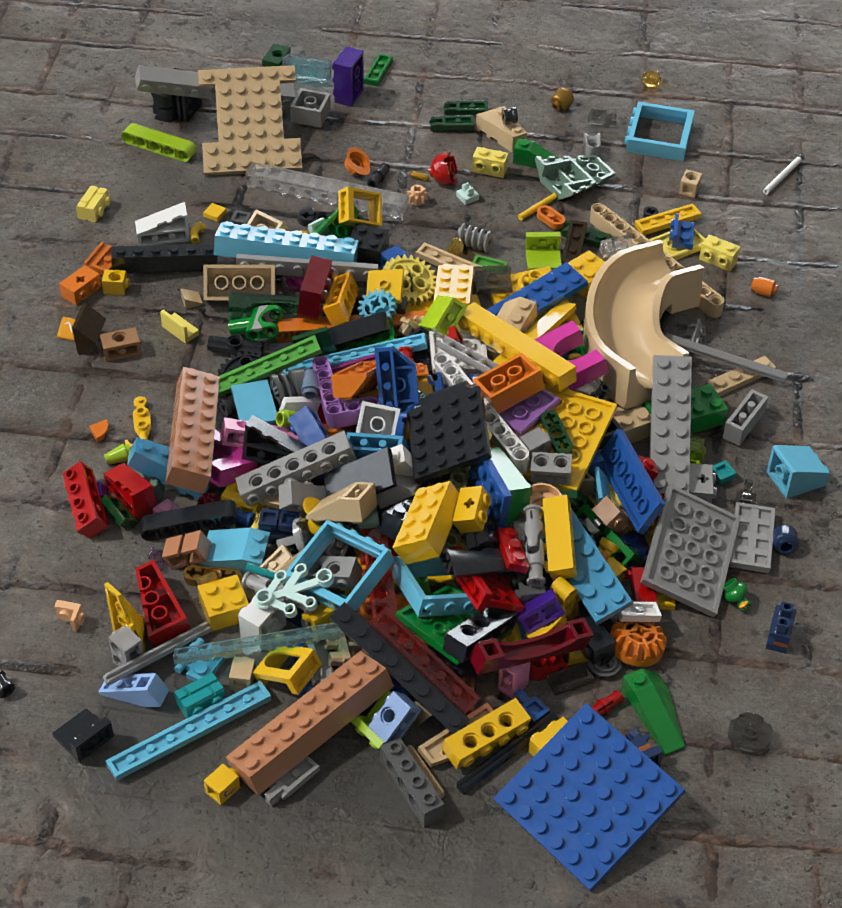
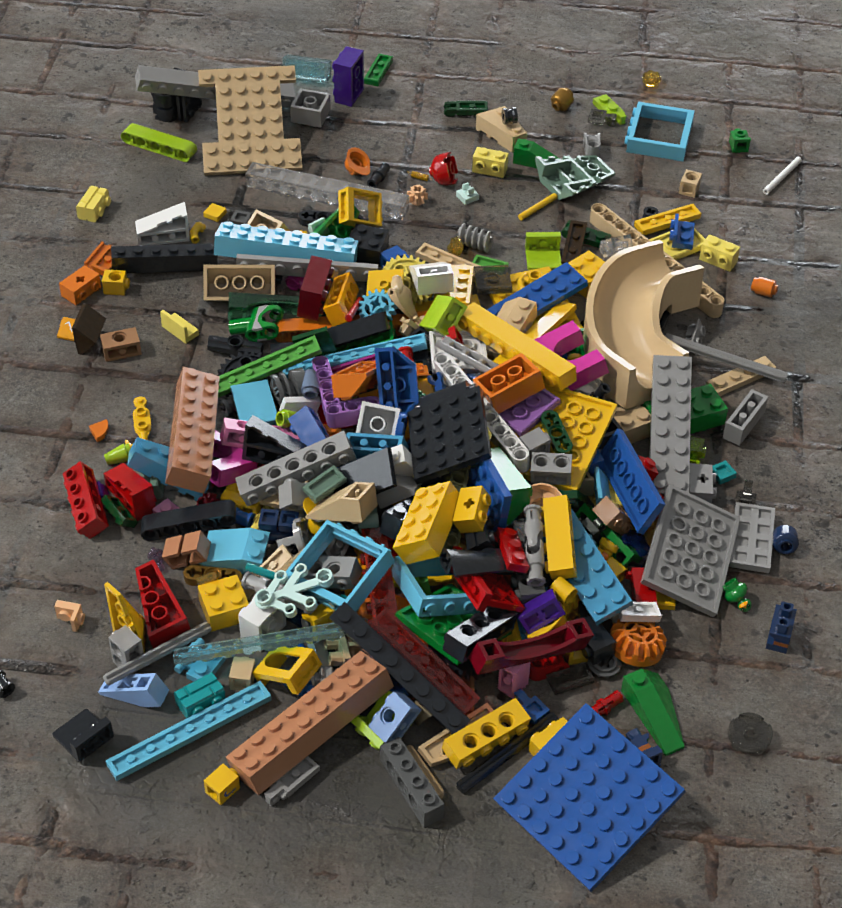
tan slope [181,289,203,309] -> none
dark green brick [262,43,293,67] -> none
dark green hinge [429,115,474,132] -> none
orange plate [537,205,566,230] -> none
medium azure slope [767,445,830,499] -> none
none -> sand green tile [303,465,347,504]
none -> red bar [345,297,363,322]
none -> tan arm [388,275,418,321]
none -> white slope [409,262,454,296]
none -> lime hinge [593,94,626,125]
none -> green brick [729,128,751,153]

